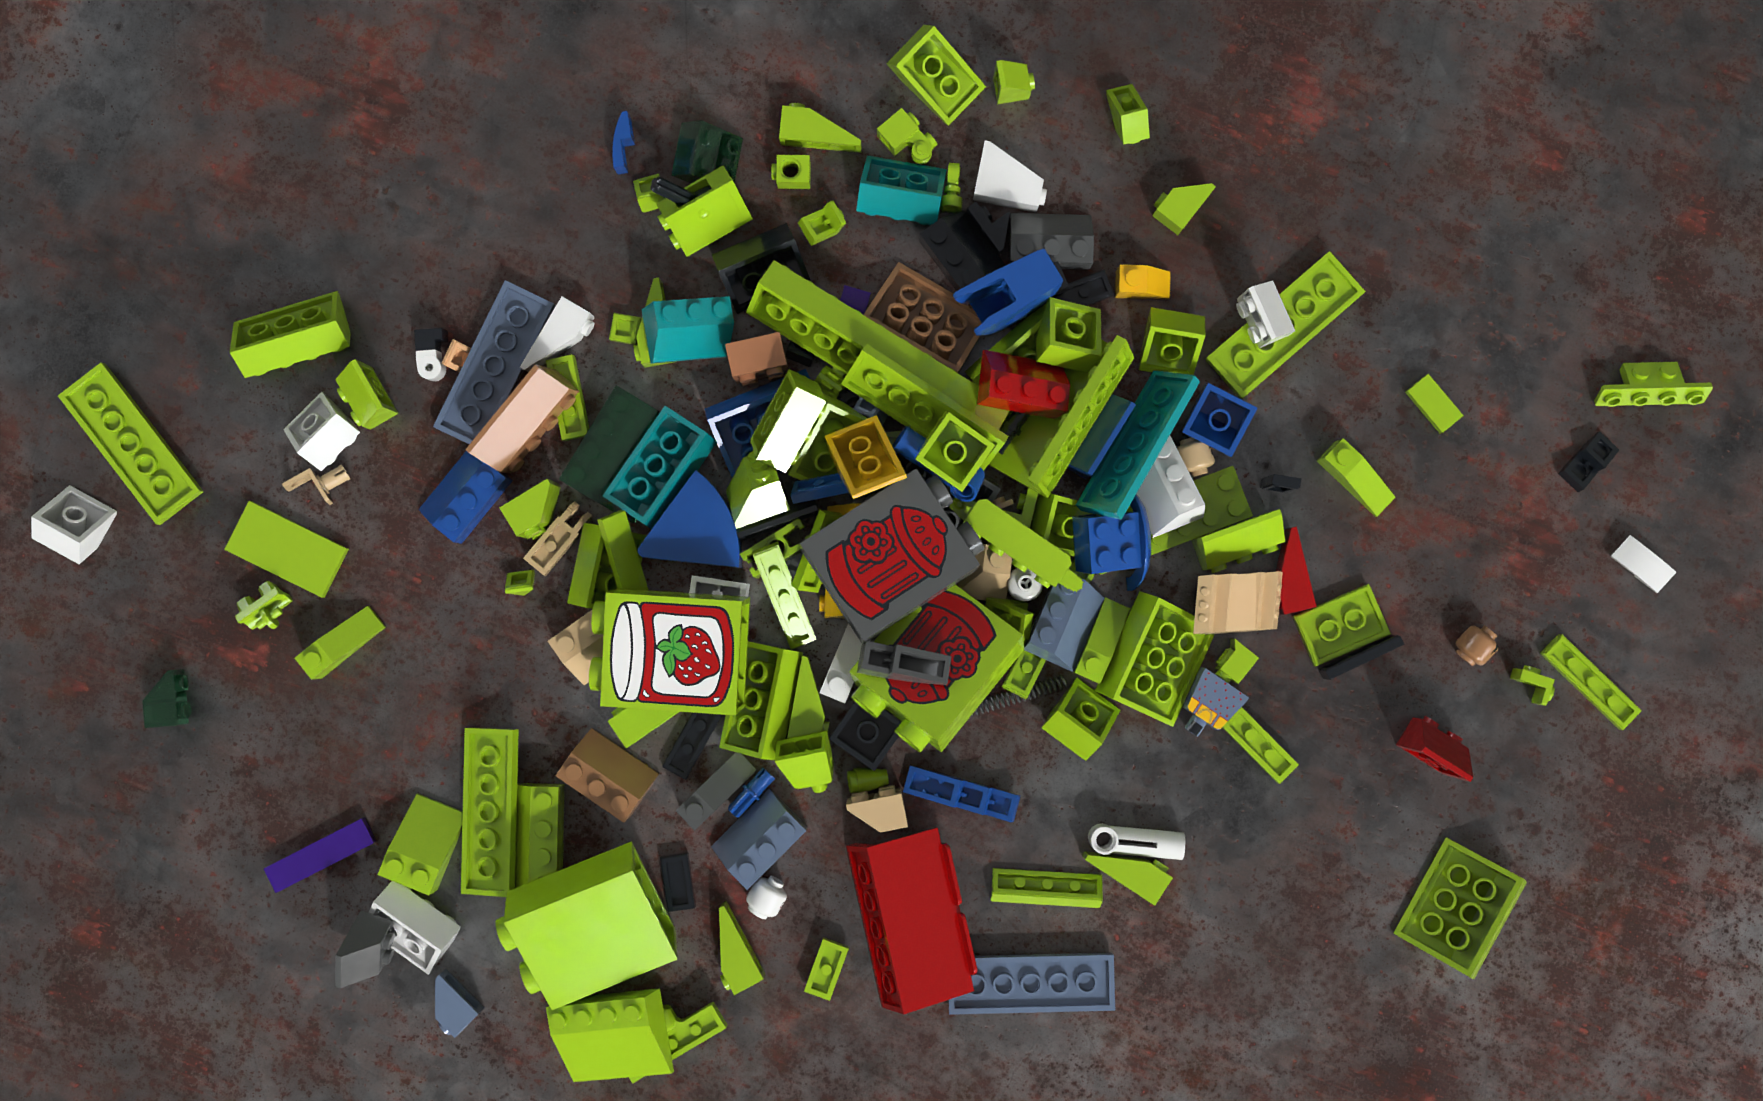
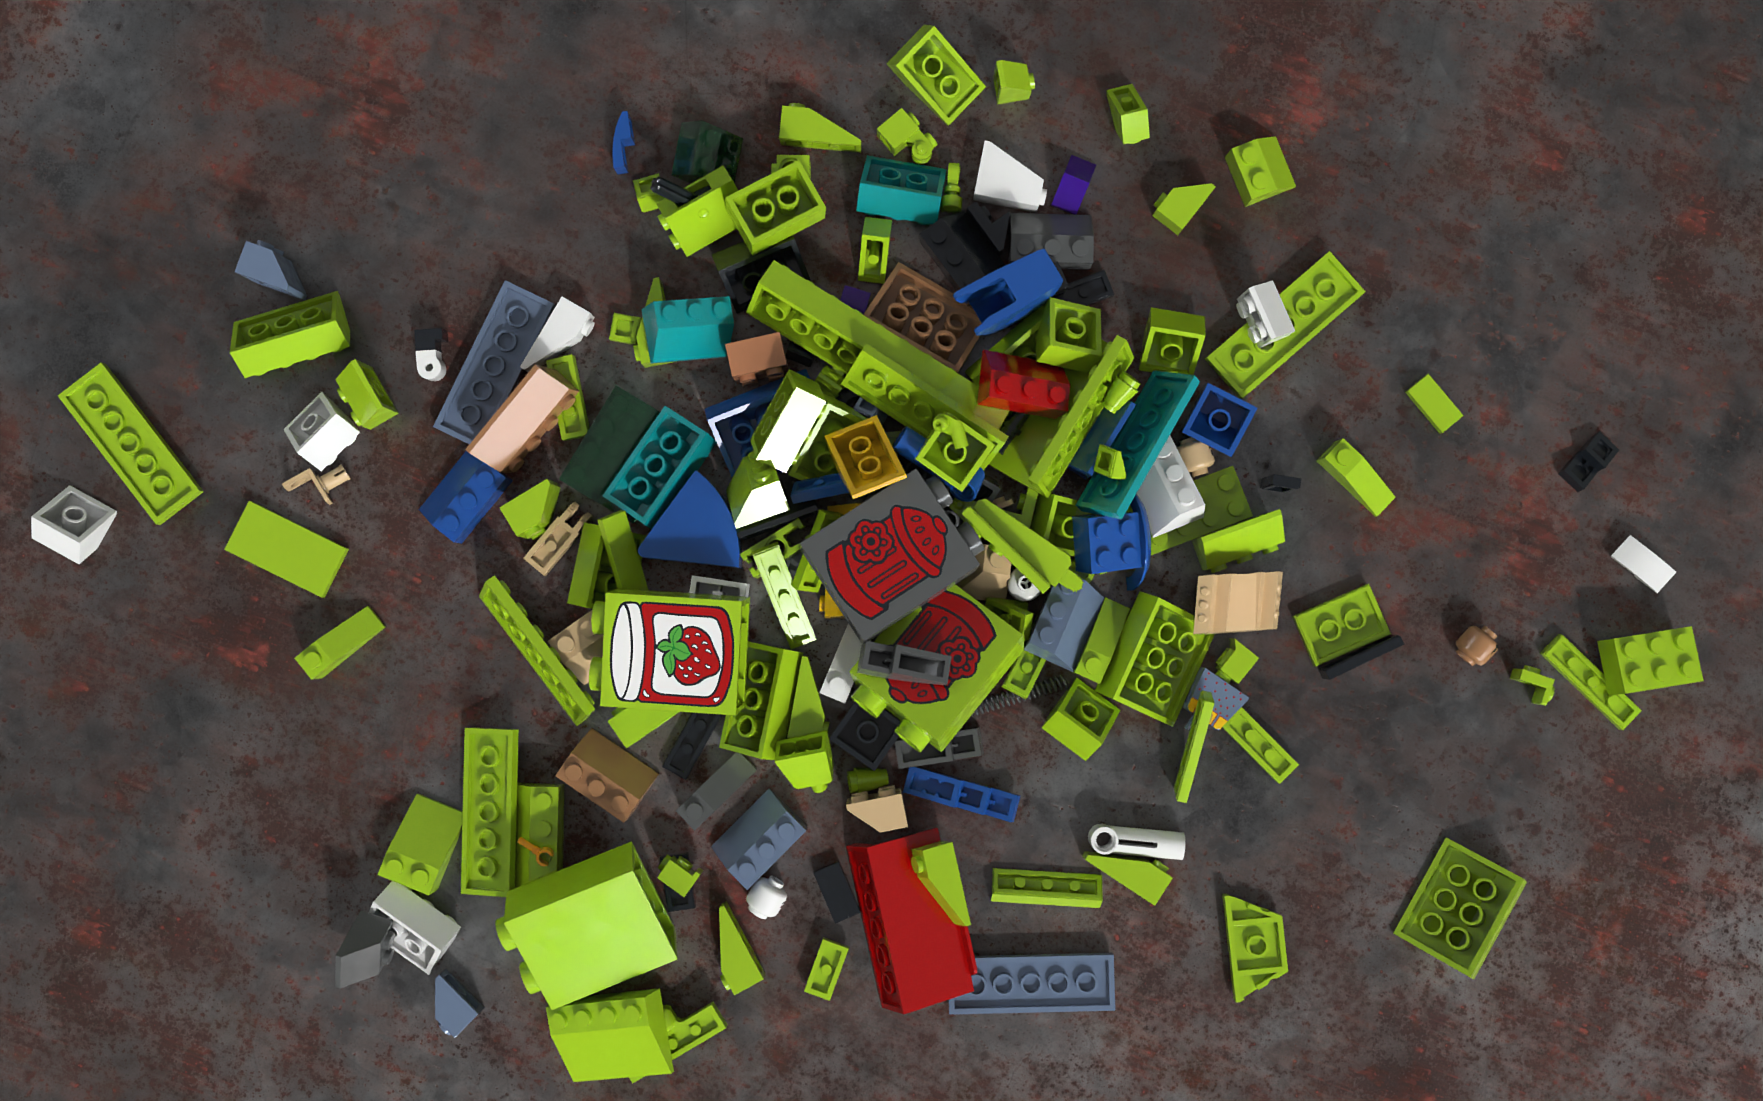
clear green slope [142,669,191,728] -> none
lime hips [235,581,293,630] -> none
dark purple tile [264,817,377,893] -> none
light nougat slope [441,339,471,372] -> none
lime slope [505,570,535,596] -> none
blue axle [728,767,775,818] -> none
lime bracket [798,201,846,246] -> none
yellow slope [1115,265,1170,300] -> none
red slope [1275,526,1317,615] -> none
red slope [1396,716,1473,782] -> none
lime bracket [1594,362,1713,407] -> none
none -> sand blue slope [235,240,307,300]
none -> lime plate [479,575,595,726]
none -> light orange hand [517,837,554,866]
none -> lime brick [657,854,703,897]
none -> lime brick [725,160,826,256]
none -> black tile [813,861,861,924]
none -> lime slope [858,217,892,284]
none -> dark grey slope [895,726,984,769]
none -> lime slope [911,841,971,926]
none -> lime arm [932,413,969,450]
none -> lime tile [961,507,1051,594]
none -> dark purple slope [1051,155,1096,215]
none -> lime slope [1094,444,1126,479]
none -> lime cone [1102,371,1141,414]
none -> lime tile [1174,690,1214,803]
none -> lime wing [1222,894,1288,1003]
none -> lime slope [1225,136,1296,207]
none -> lime brick [1597,626,1704,695]

